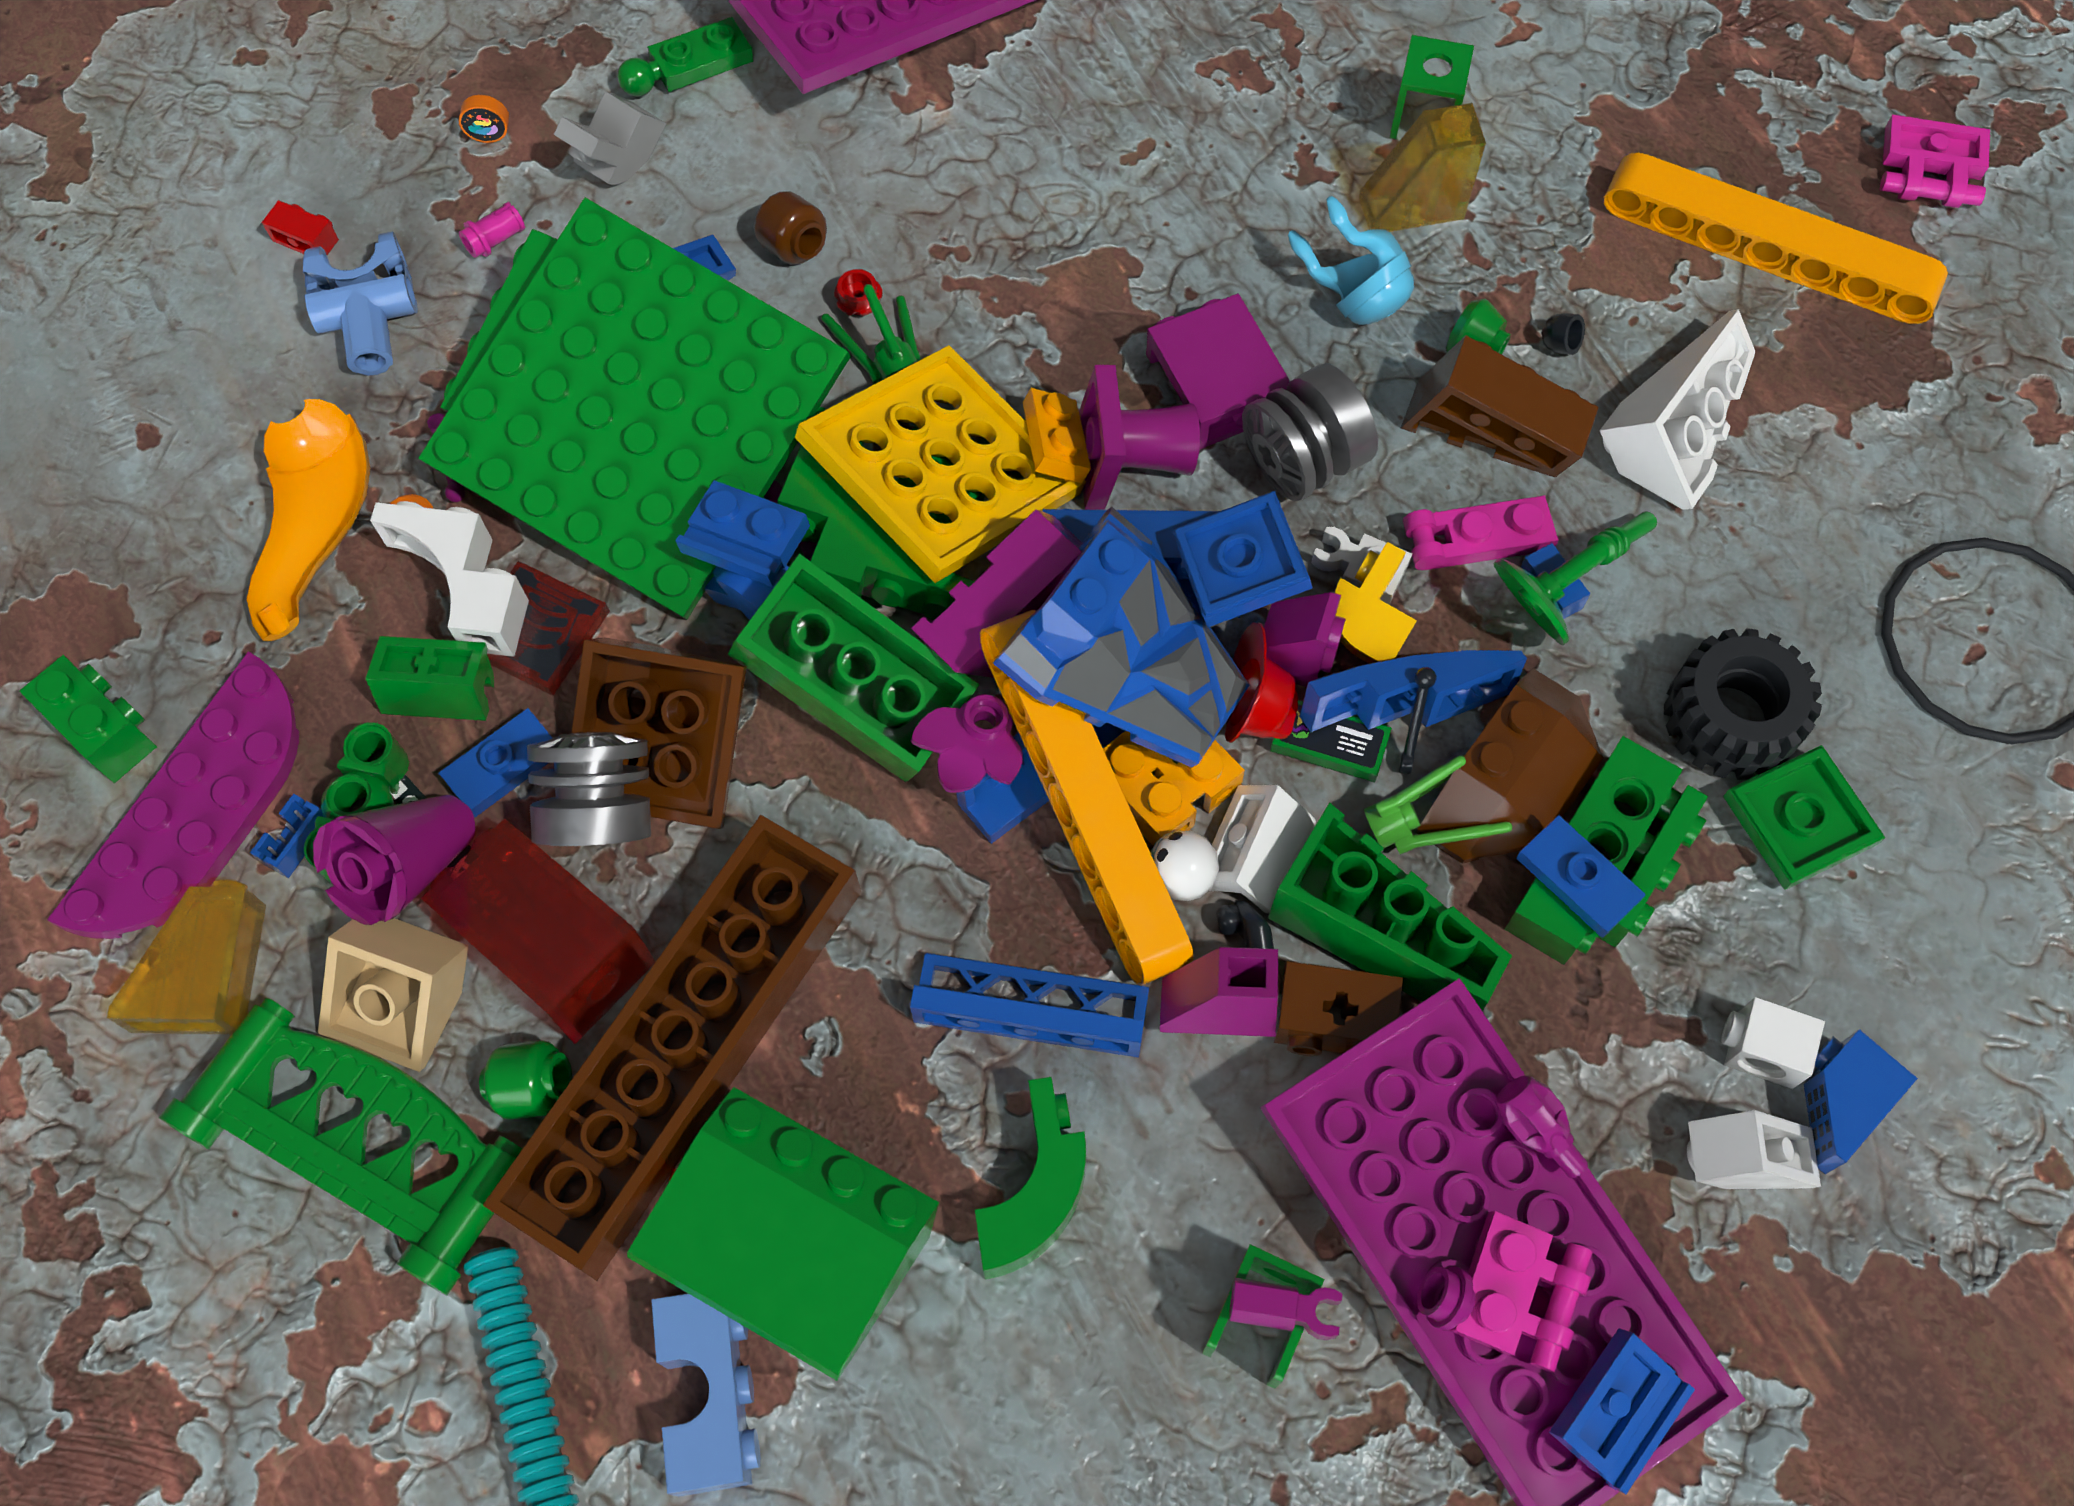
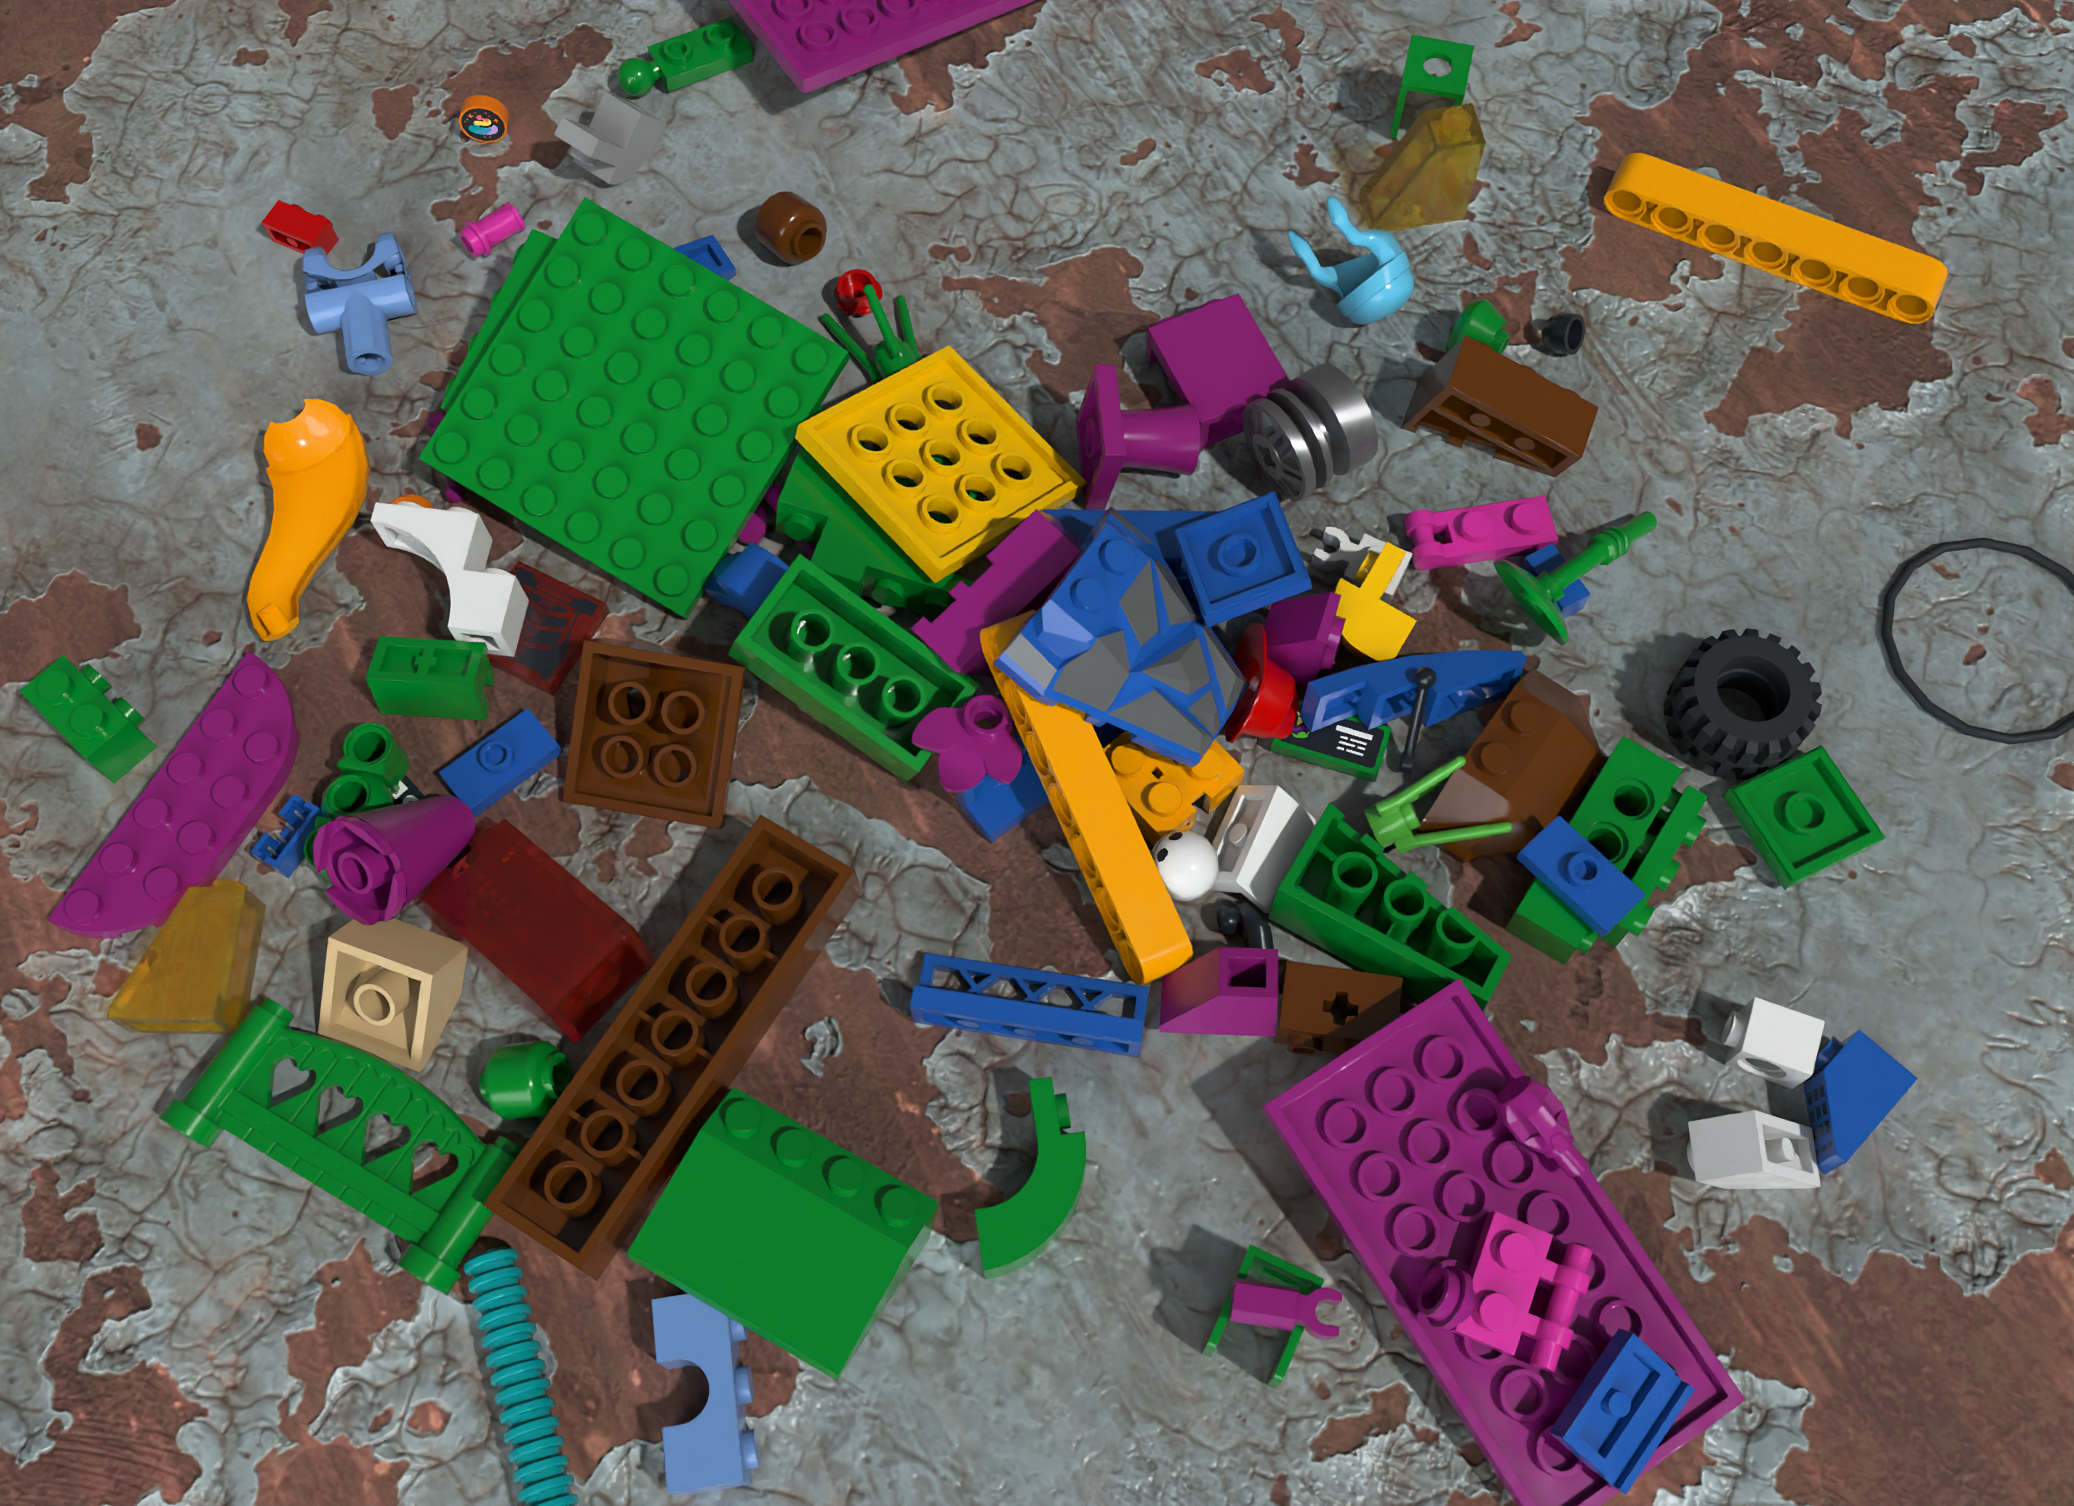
flat silver wheel [527,732,651,846] -> none
blue plate [676,480,810,588] -> none
light orange plate [1023,387,1091,484] -> none
white wedge [1600,309,1755,510] -> none
dark pink plate [1880,114,1990,208] -> none

